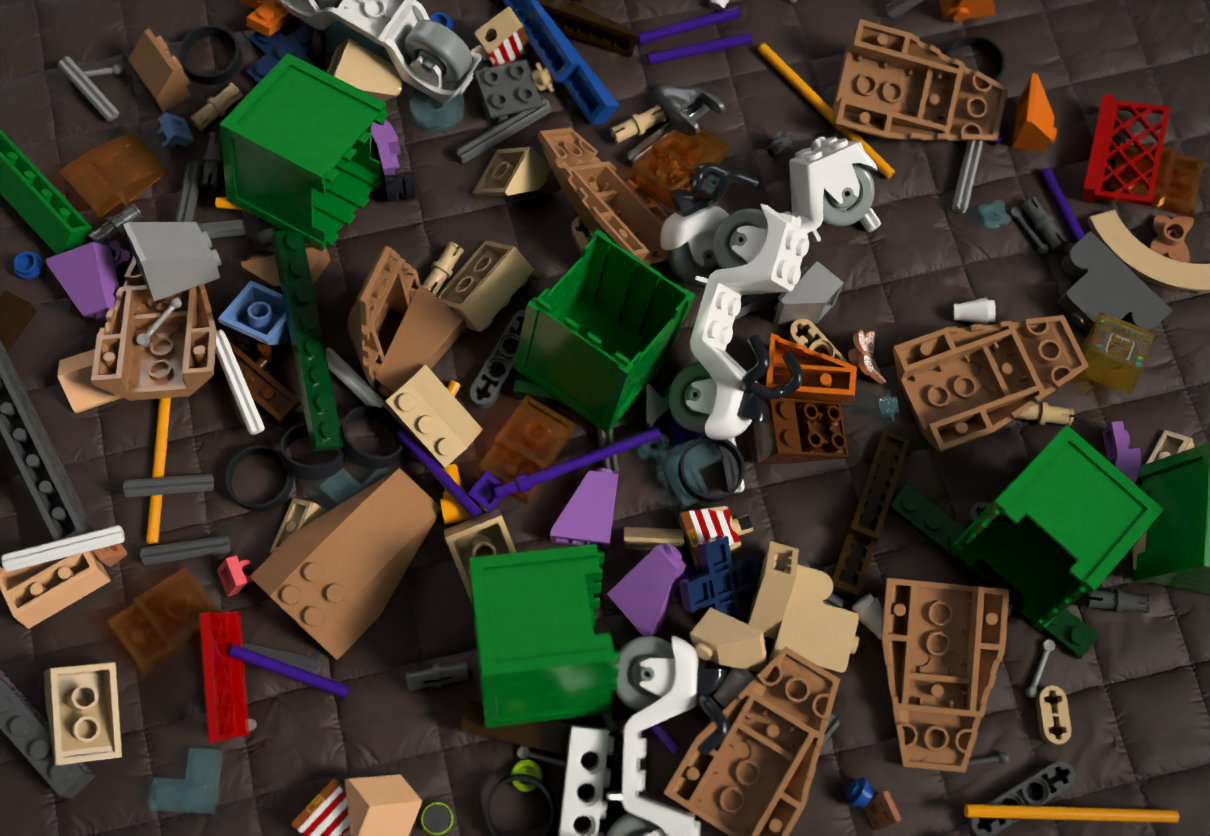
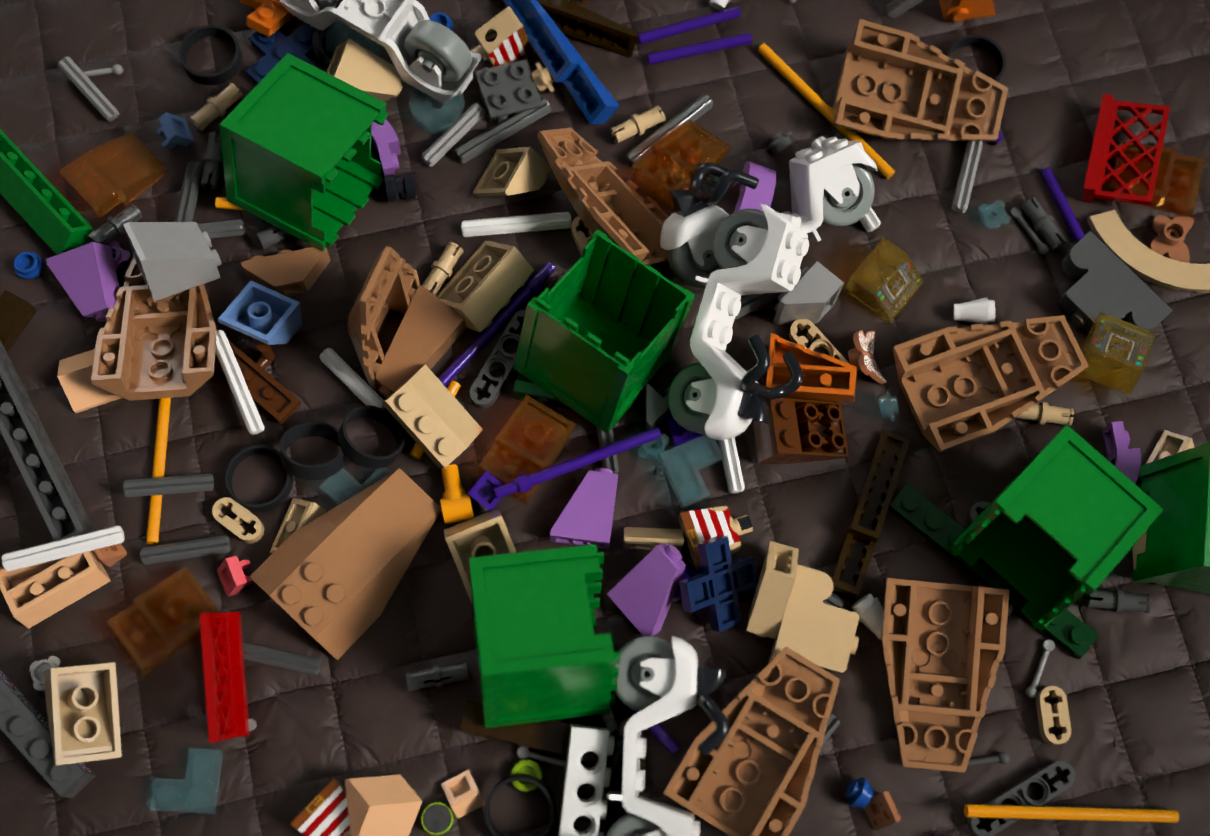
medium nougat slope [128,28,191,113] -> none
light grey hinge [136,297,182,346] -> none
dark purple bar [228,644,350,698] -> none
dark green plate [271,231,344,451] -> none
dark purple bar [396,428,482,519] -> none
dark grey animal [652,83,725,136] -> none
black tyre [678,436,745,503] -> none
tan slope [690,607,768,672] -> none
white cone [713,667,755,708] -> none
orange slope [1012,73,1057,153] -> none
none -> white plate [30,656,61,691]
none -> tan beam [212,497,264,544]
none -> light grey axle [422,103,485,167]
none -> dark purple bar [438,262,556,387]
none -> light nougat slope [441,769,485,818]
none -> white axle [461,212,571,237]
none -> medium lavender arch [733,161,776,212]
none -> clear yellow slope [845,237,924,323]

